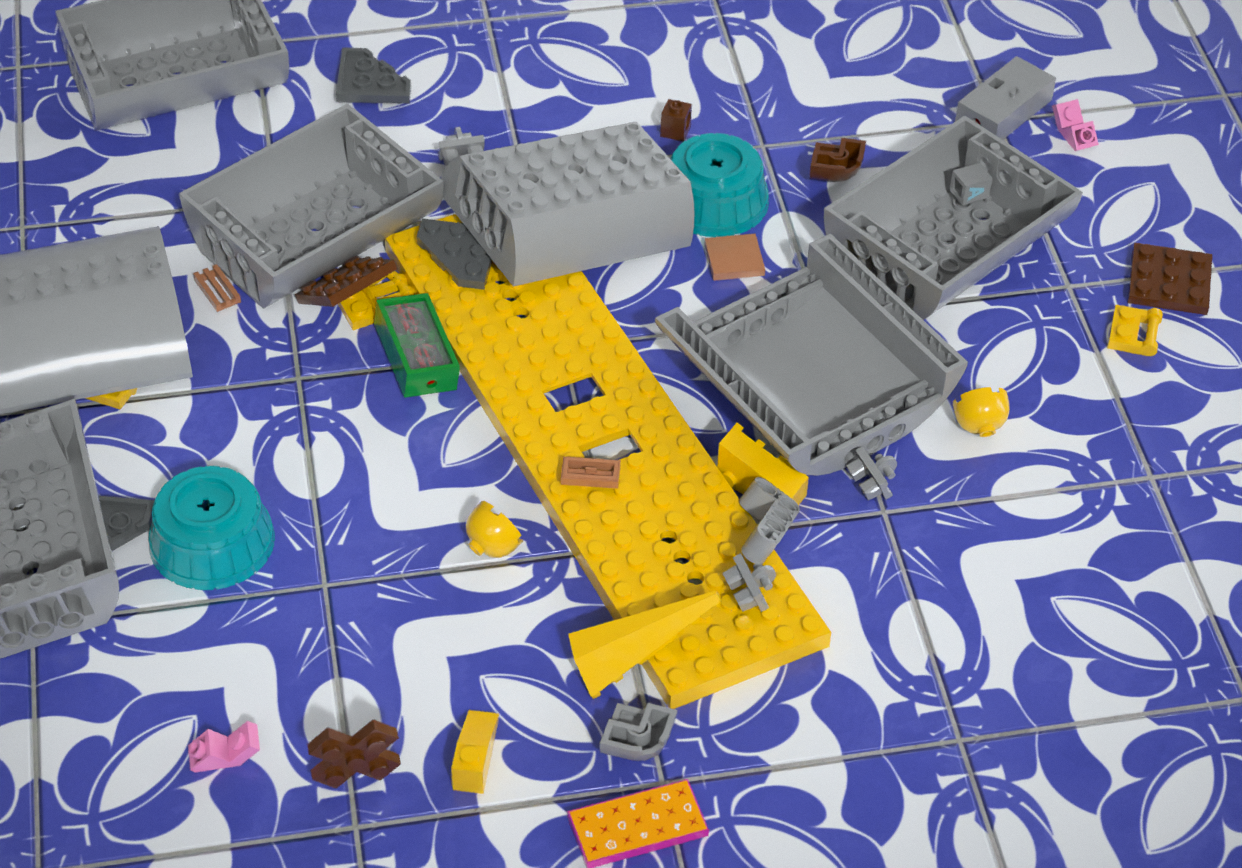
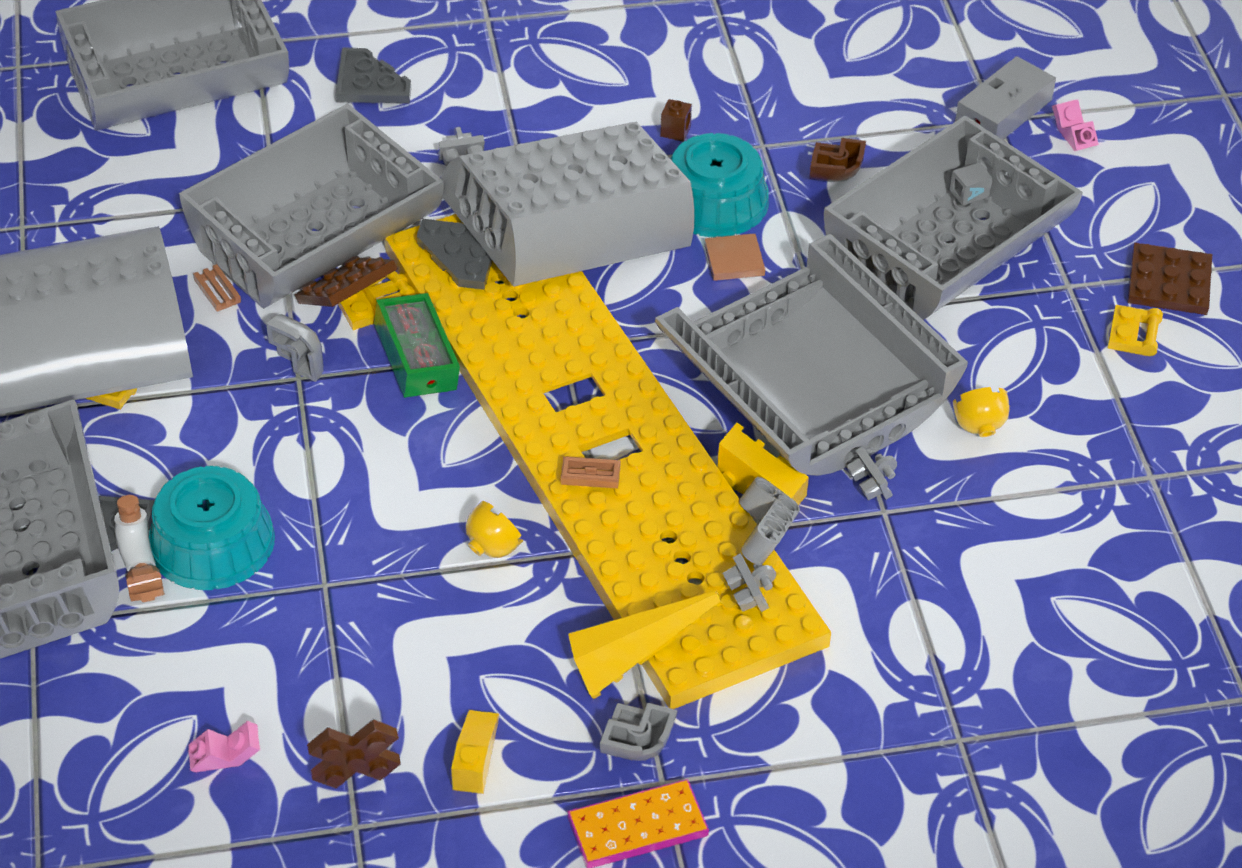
none -> piece [114,495,165,603]
none -> light grey brick [266,314,324,382]

